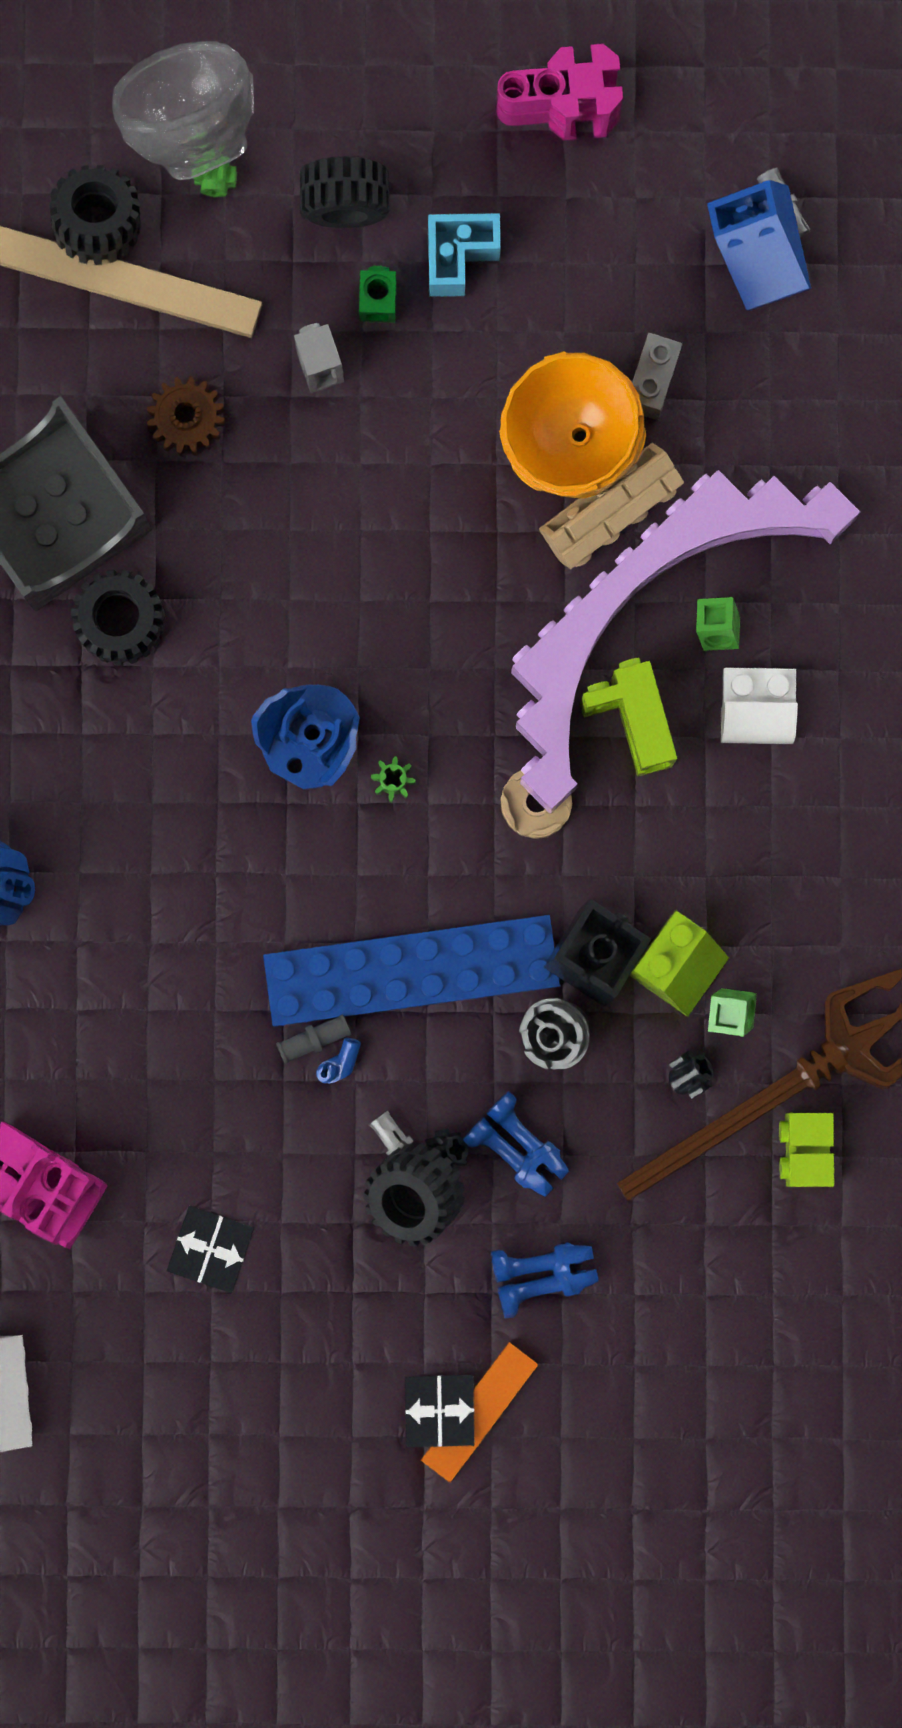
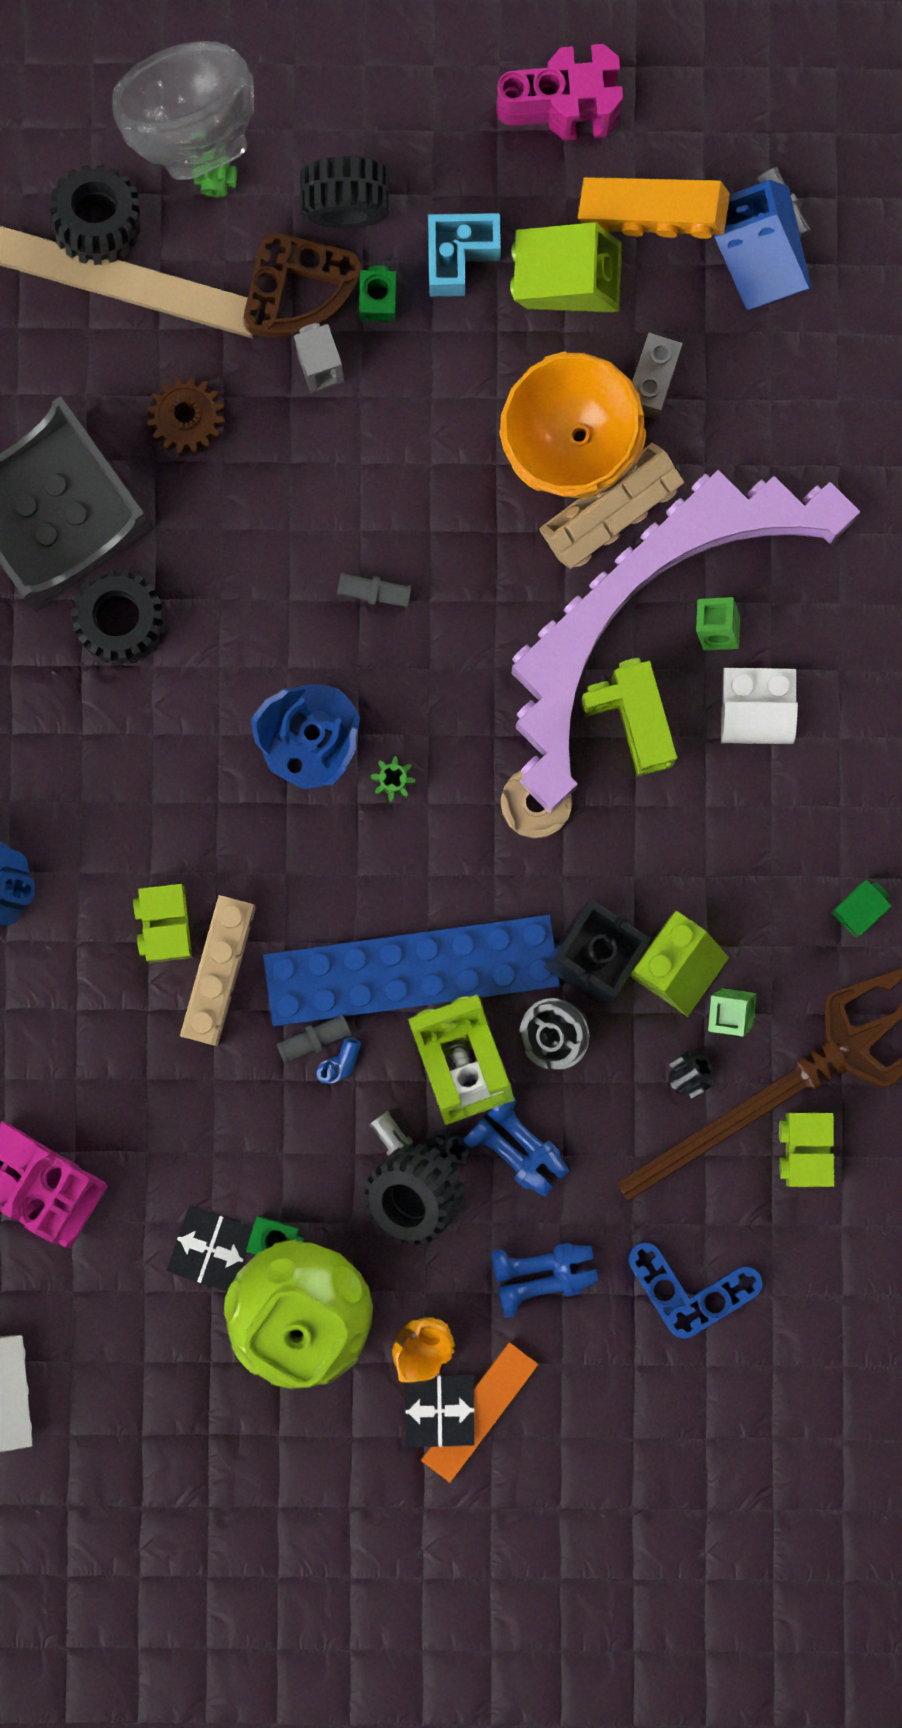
none -> lime piece [133,884,193,963]
none -> tan brick [180,895,256,1047]
none -> lime rock [224,1239,373,1389]
none -> reddish brown beam [243,233,361,338]
none -> green brick [246,1216,305,1255]
none -> dark grey pin [337,572,411,608]
none -> light orange hair [392,1317,455,1383]
none -> lime brick [408,995,515,1125]
none -> lime slope [510,222,622,312]
none -> light orange brick [578,177,730,239]
none -> blue beam [628,1242,762,1339]
none -> green brick [831,880,891,938]

